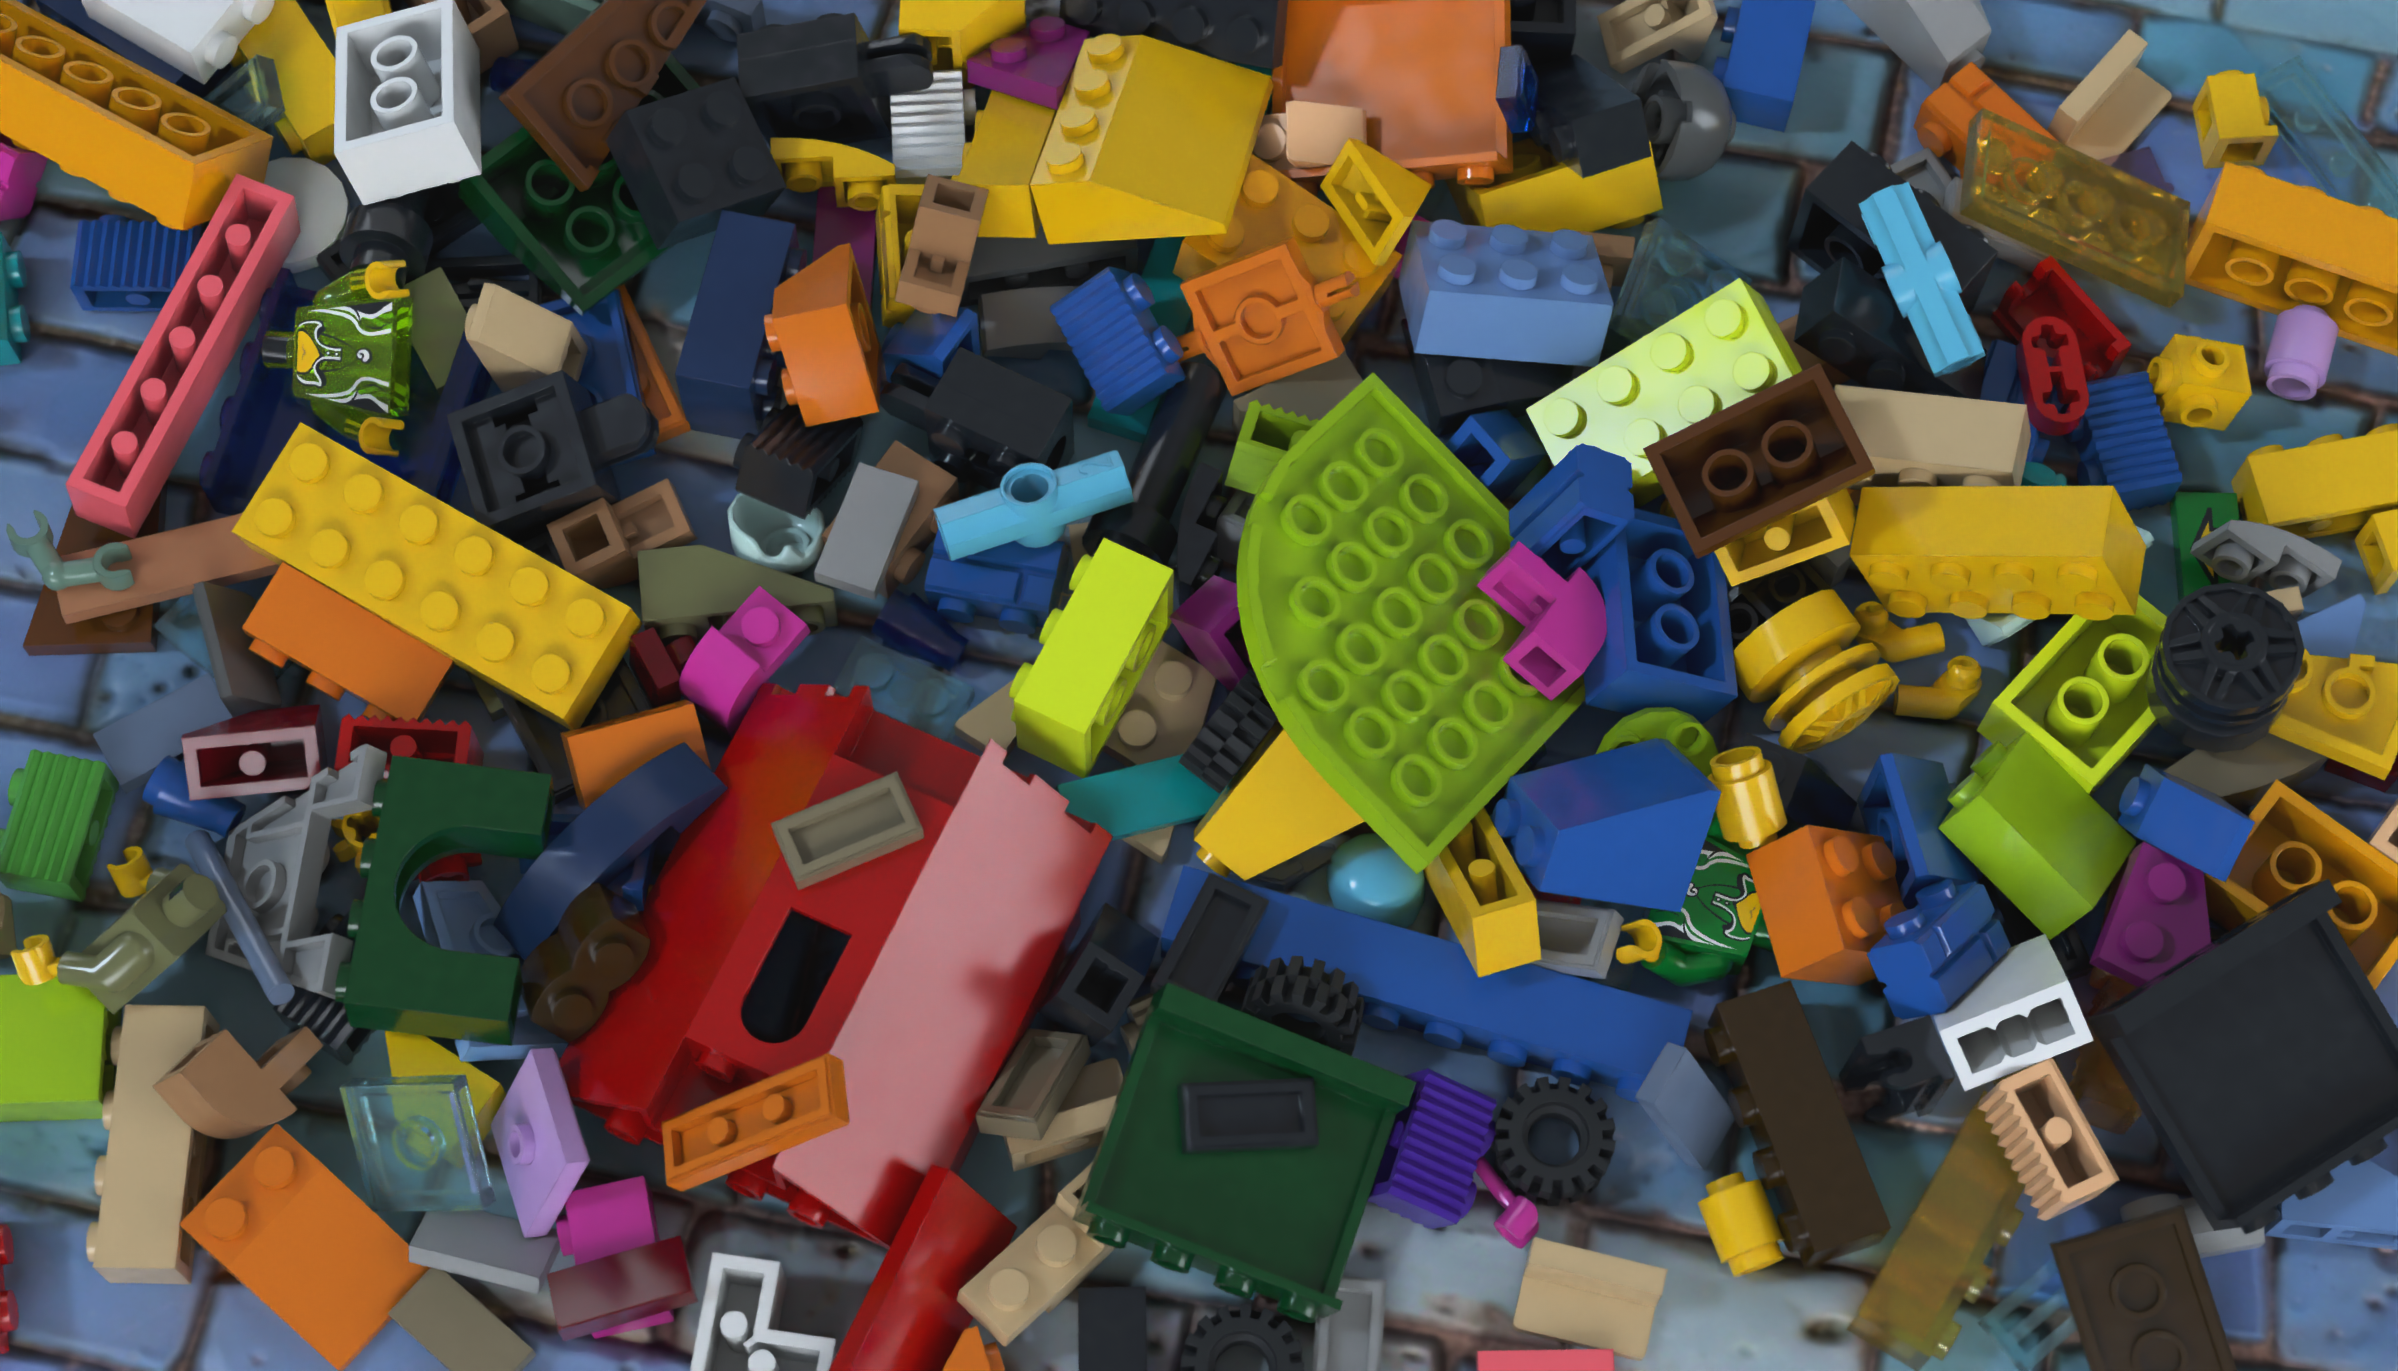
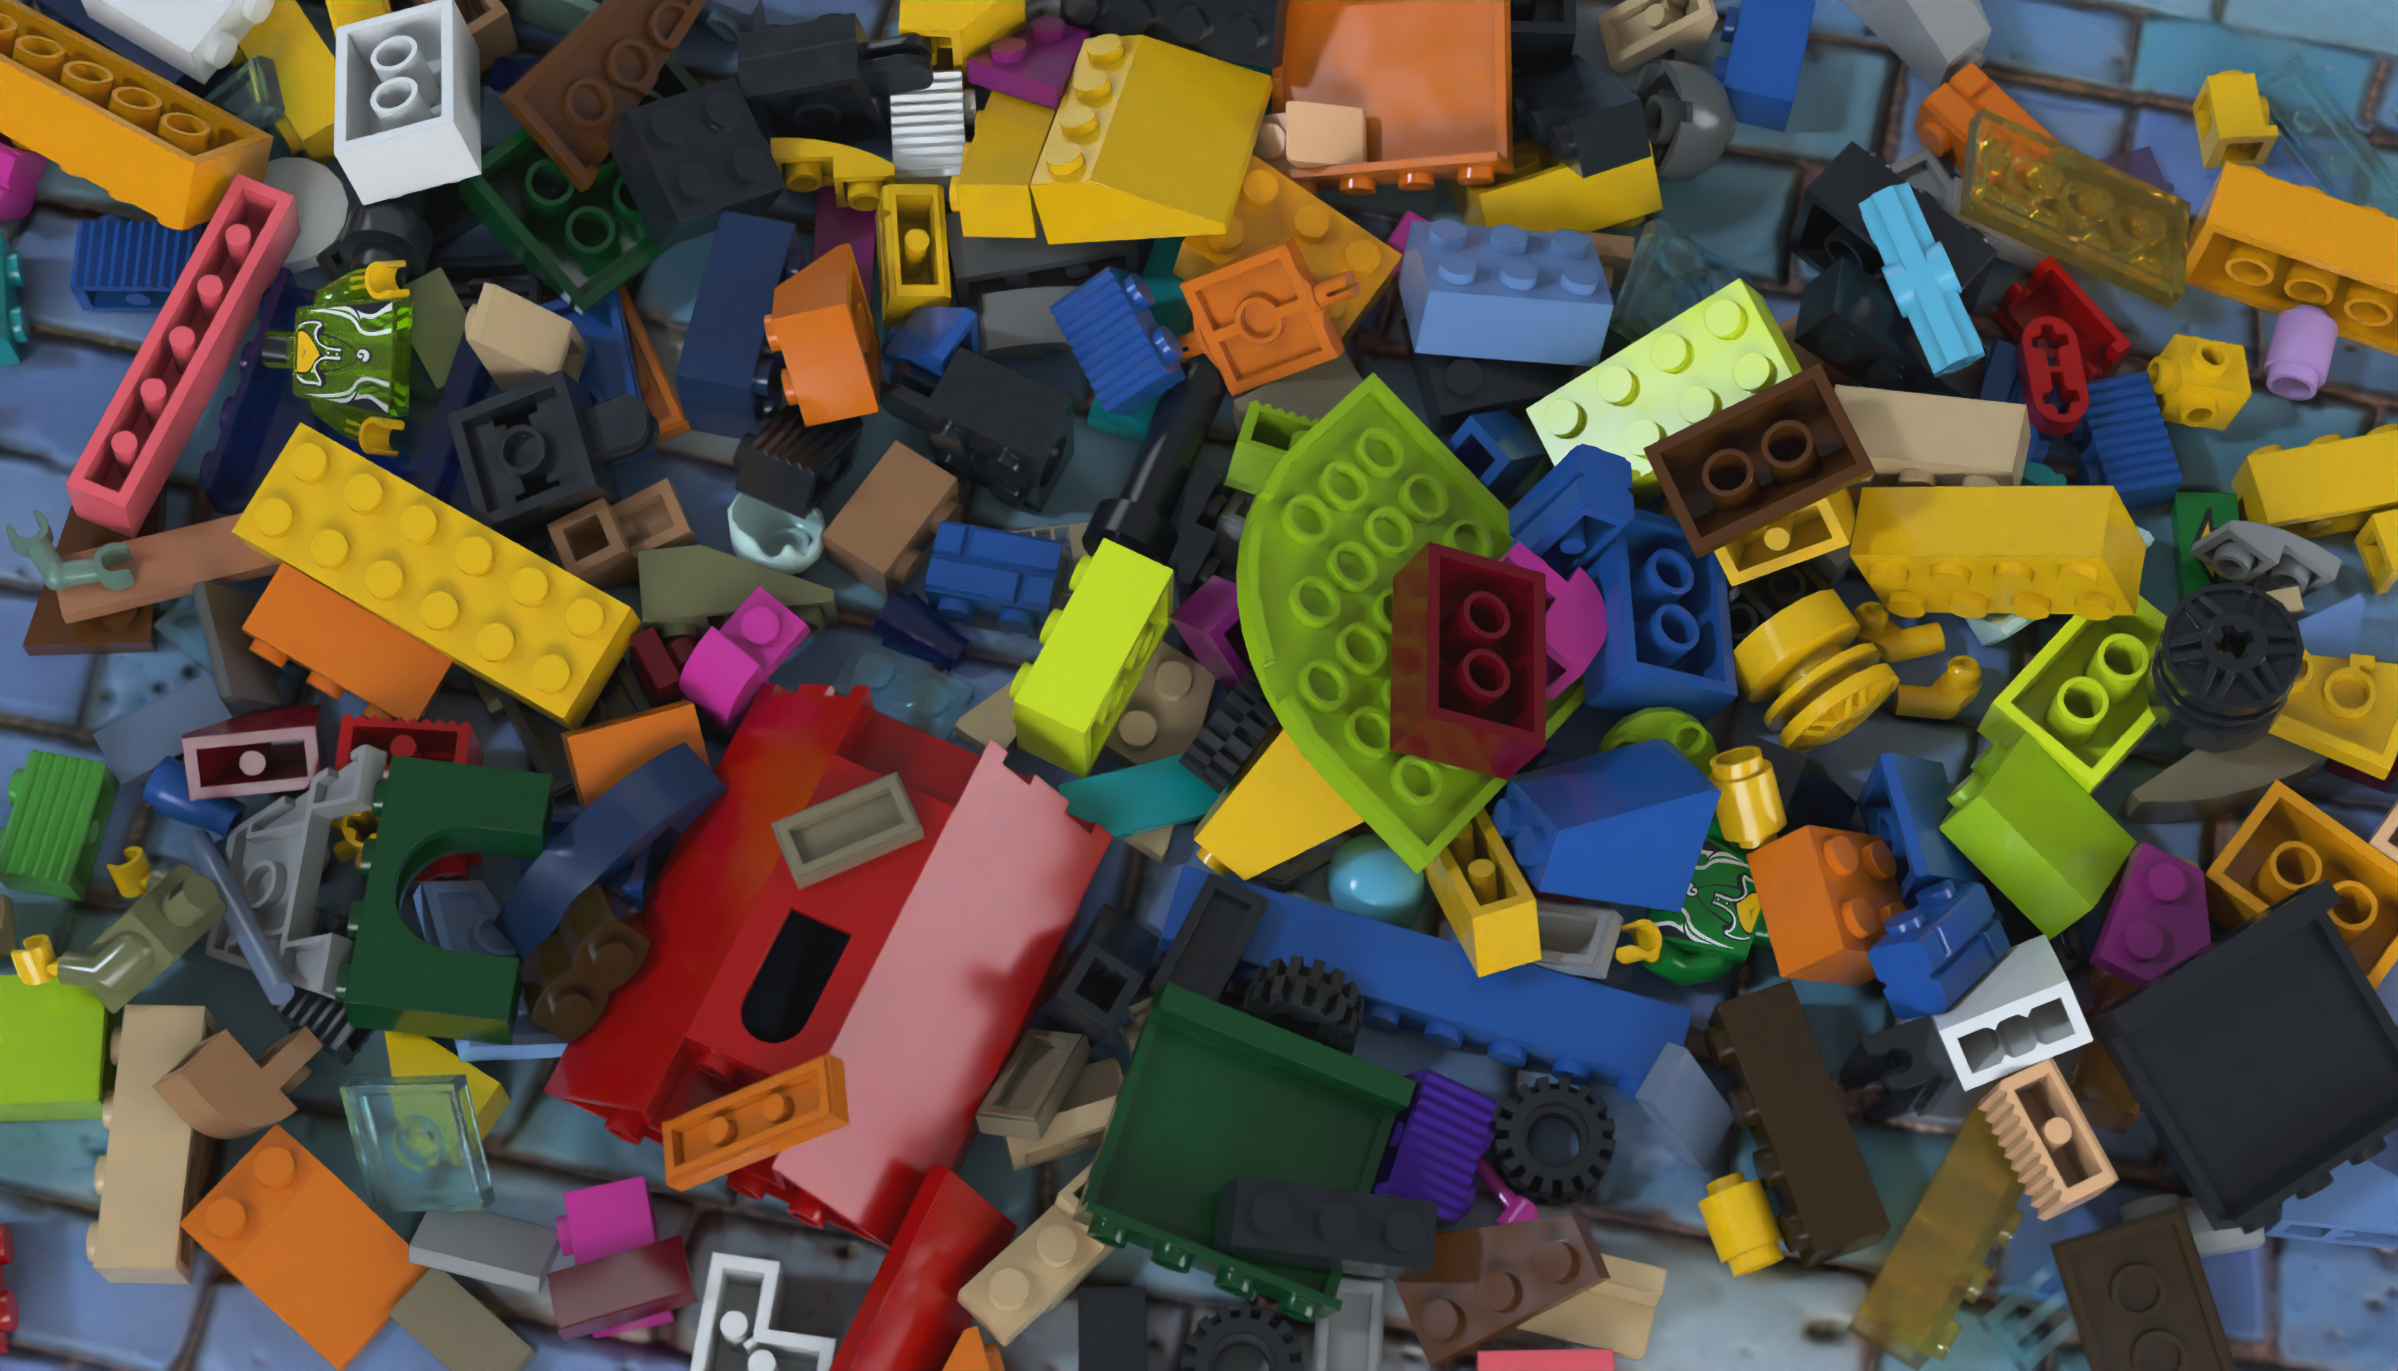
lavender plate [490,1048,590,1238] -> none
light grey tile [814,462,920,600] -> none
medium nougat brick [895,174,989,317] -> none
medium azure piece [933,450,1134,561] -> none
black tile [1177,1078,1319,1154] -> none
yellow slope [1320,138,1432,266] -> none
clear blue tile [1496,45,1539,133] -> none
tan panel [2047,29,2172,175] -> none
blue slope [2118,764,2255,882] -> none
none -> black brick [1213,1175,1438,1282]
none -> dark red brick [1389,542,1546,780]
none -> reddish brown wing [1393,1215,1611,1366]

